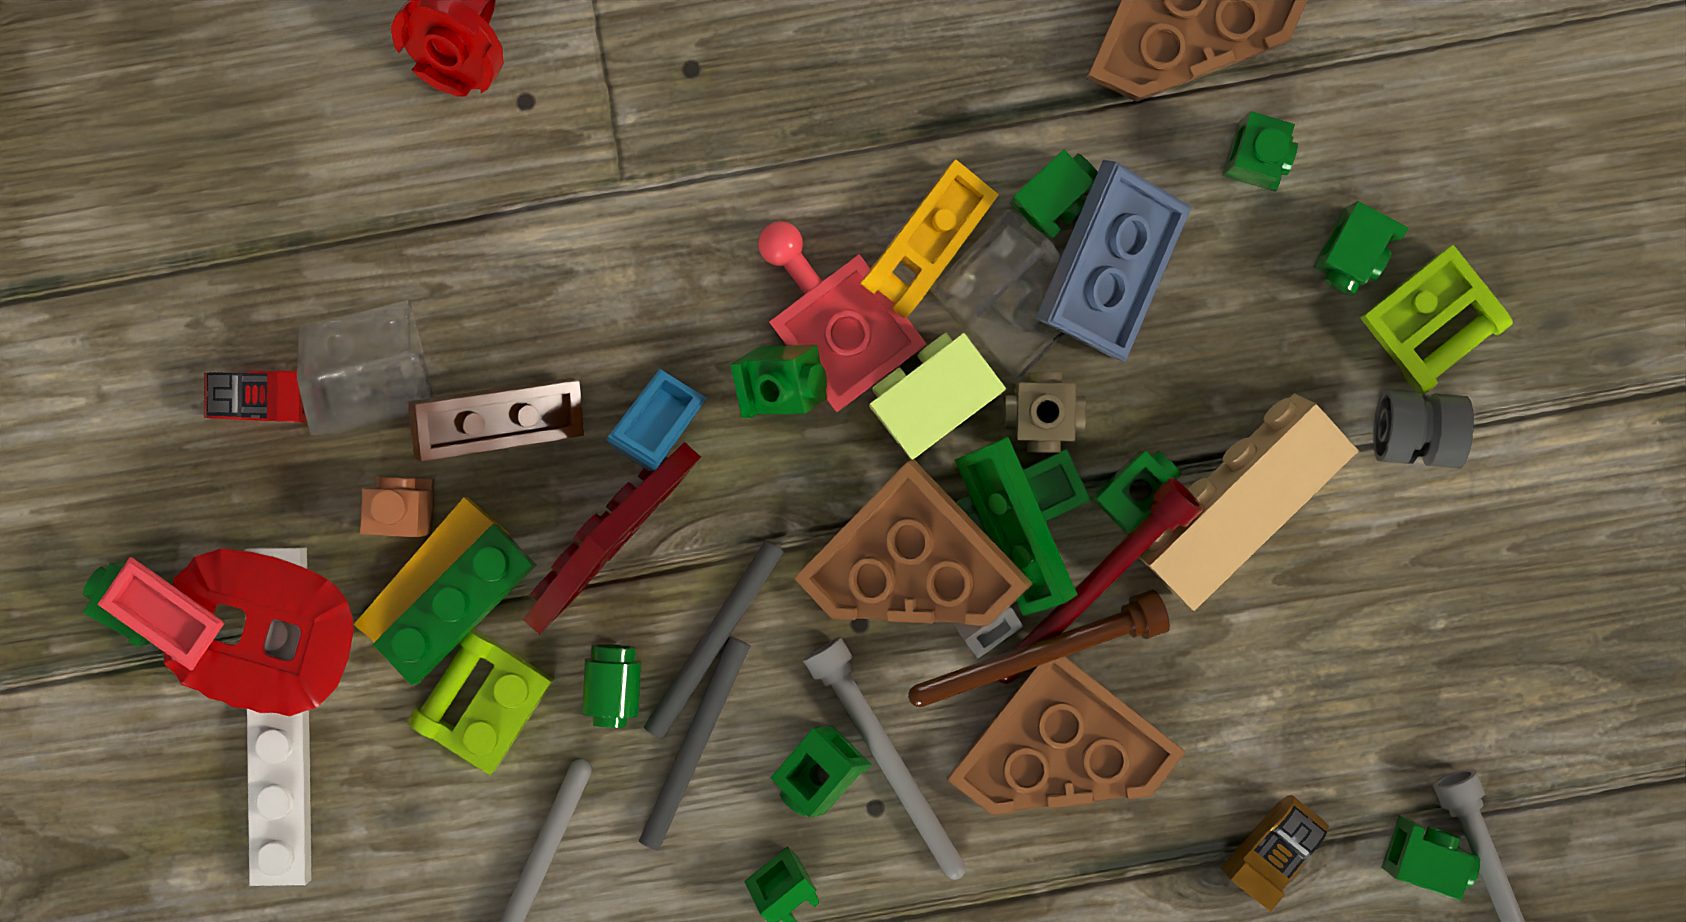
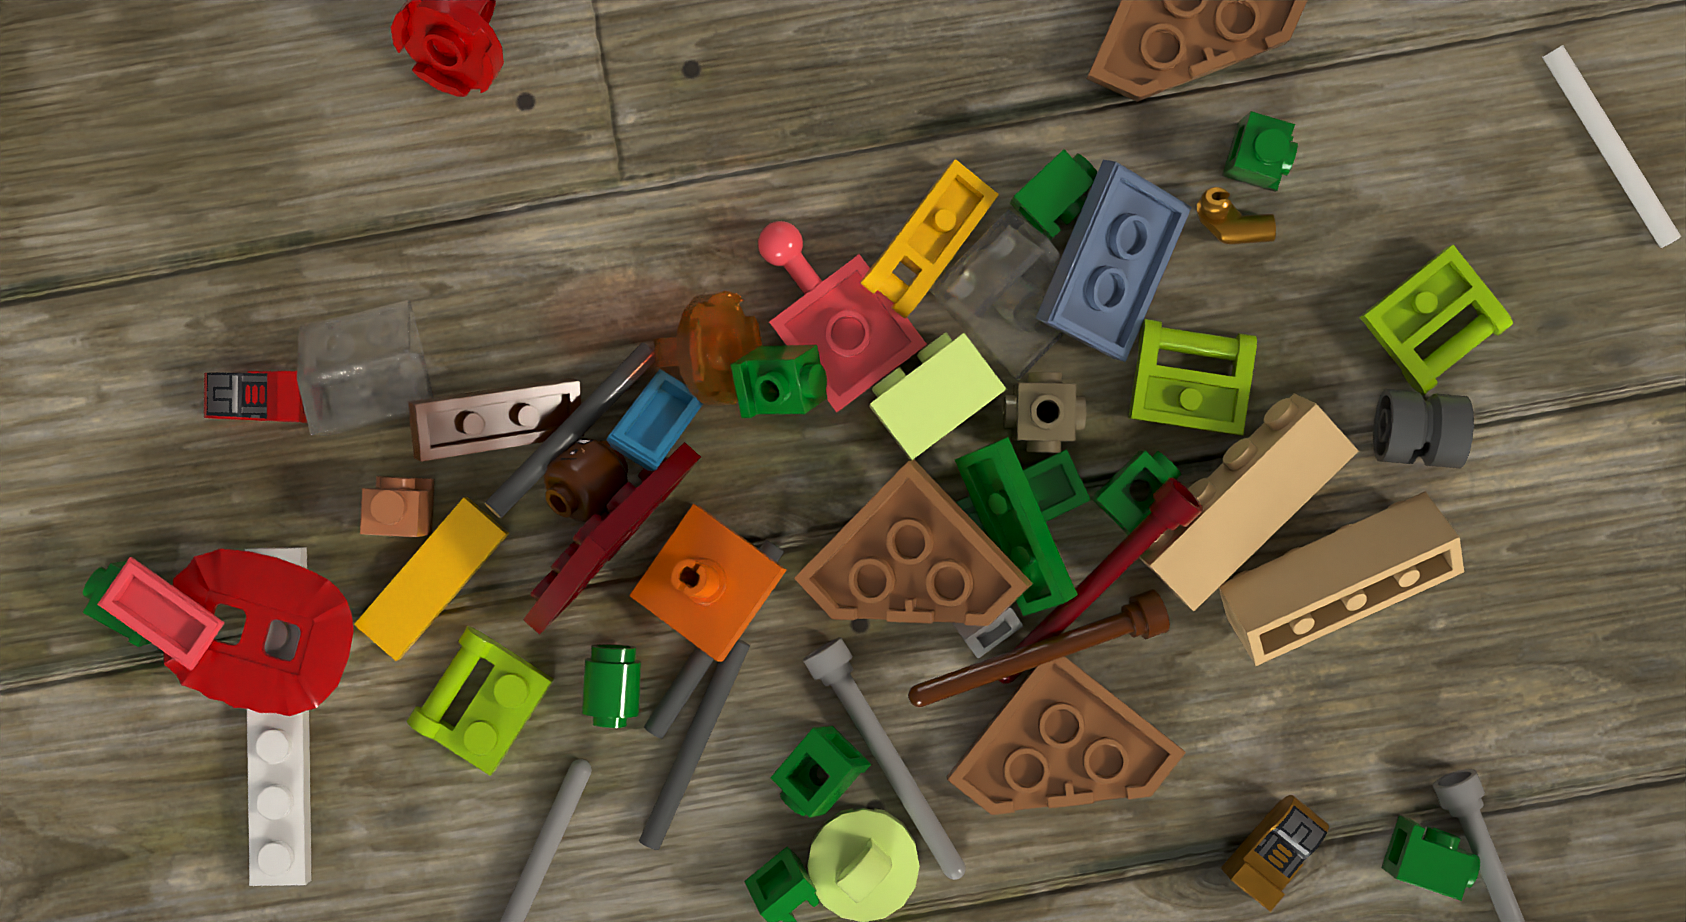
green plate [373,524,537,685] -> none
green brick [1313,201,1409,296] -> none
none -> dark grey bar [484,342,658,519]
none -> reddish brown head [544,438,628,522]
none -> orange tile [629,504,787,662]
none -> clear orange tile [653,291,763,406]
none -> yellowish green tile [807,808,920,922]
none -> lime plate [1128,319,1257,436]
none -> pearl gold arm [1197,187,1276,244]
none -> tan brick [1219,491,1464,666]
none -> white bar [1542,45,1681,248]

